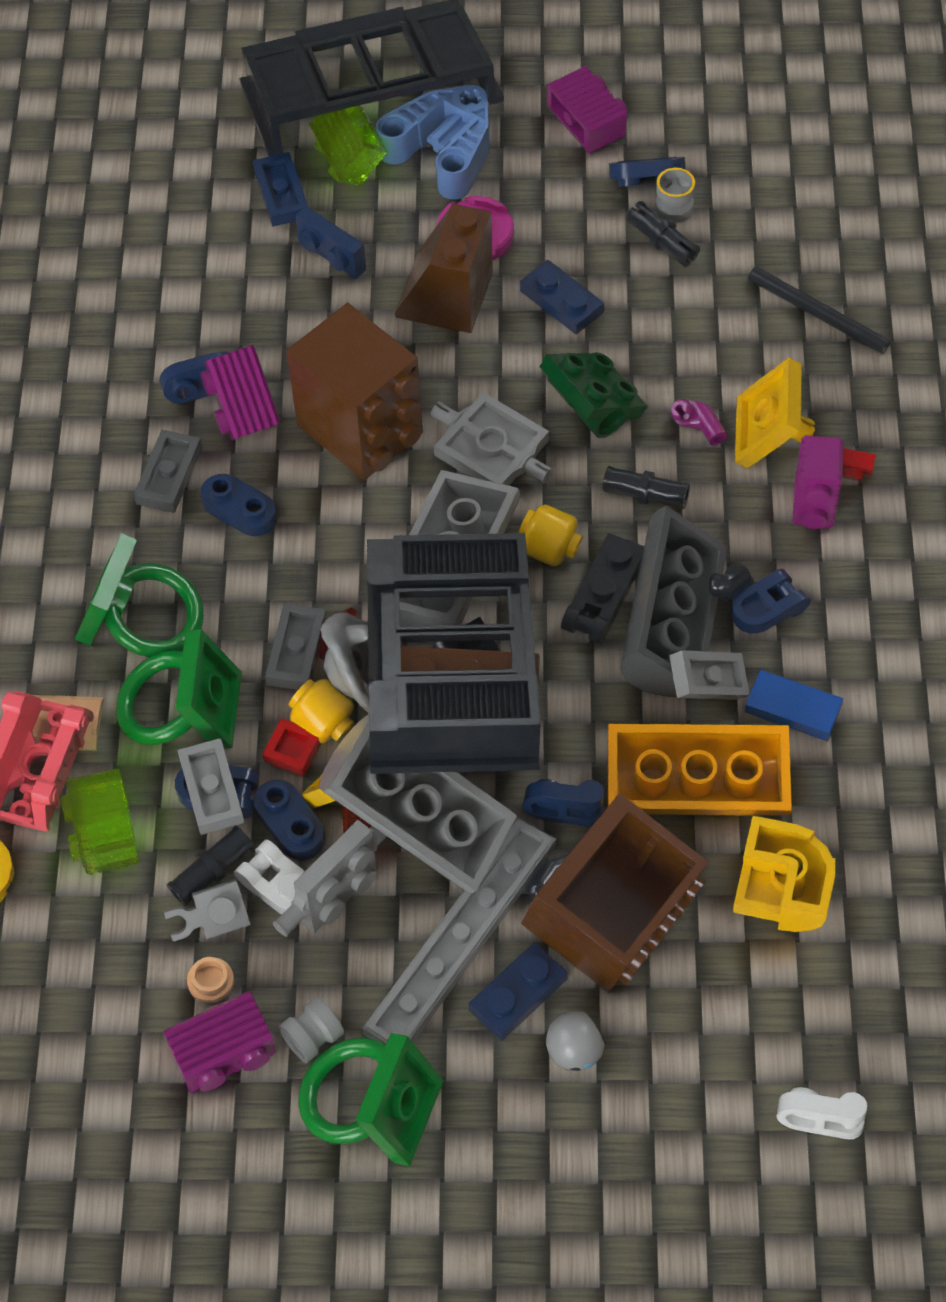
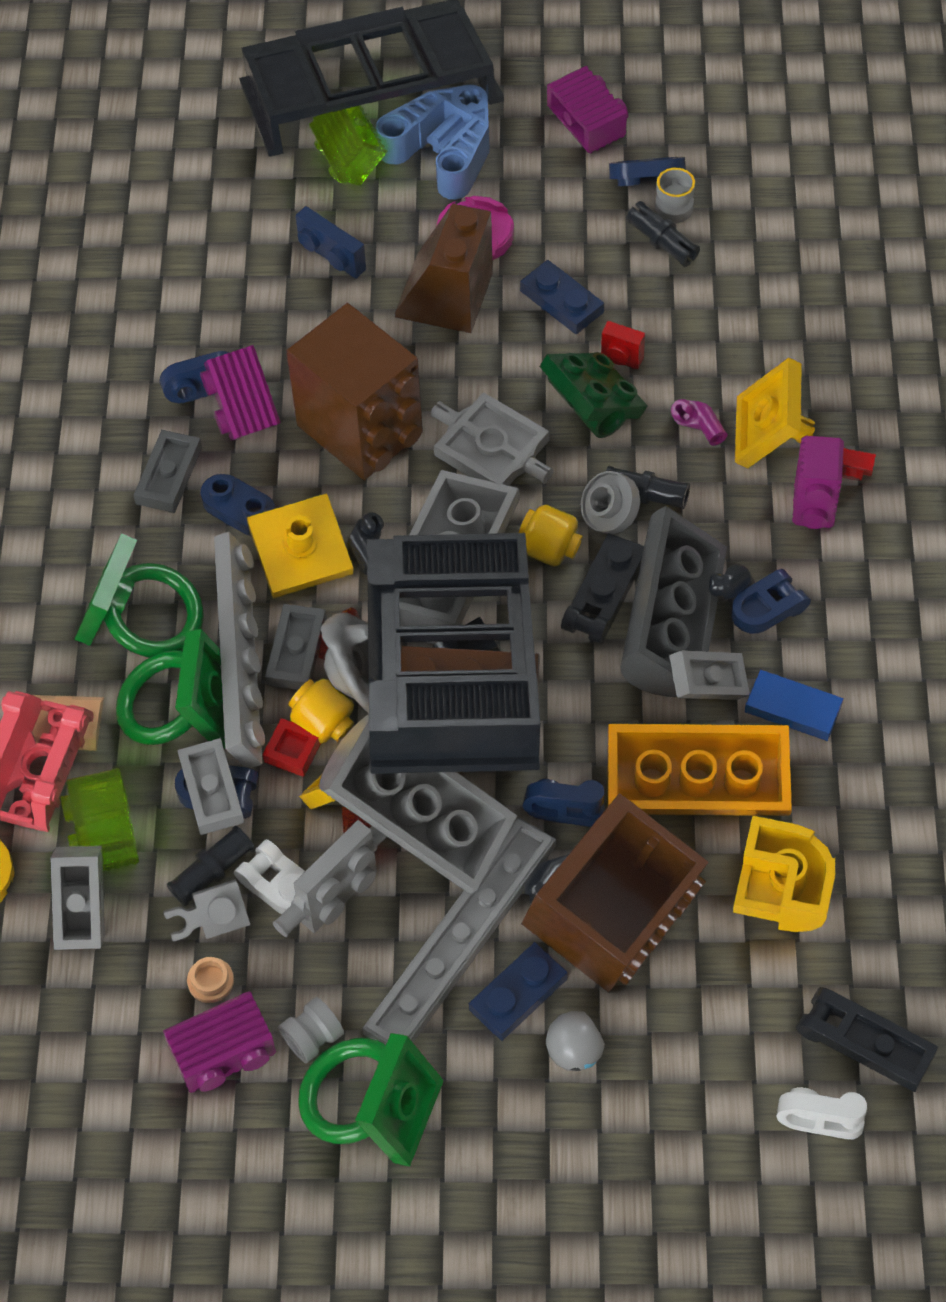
dark blue plate [252,152,308,227] -> none
dark blue plate [254,779,325,860] -> none
black bar [748,266,891,354] -> none
none -> light grey brick [51,846,105,950]
none -> light grey plate [214,531,265,768]
none -> yellow tile [247,493,353,598]
none -> black arm [348,512,384,575]
none -> light grey plate [580,471,640,534]
none -> red plate [601,321,645,370]
none -> black plate [796,987,939,1092]

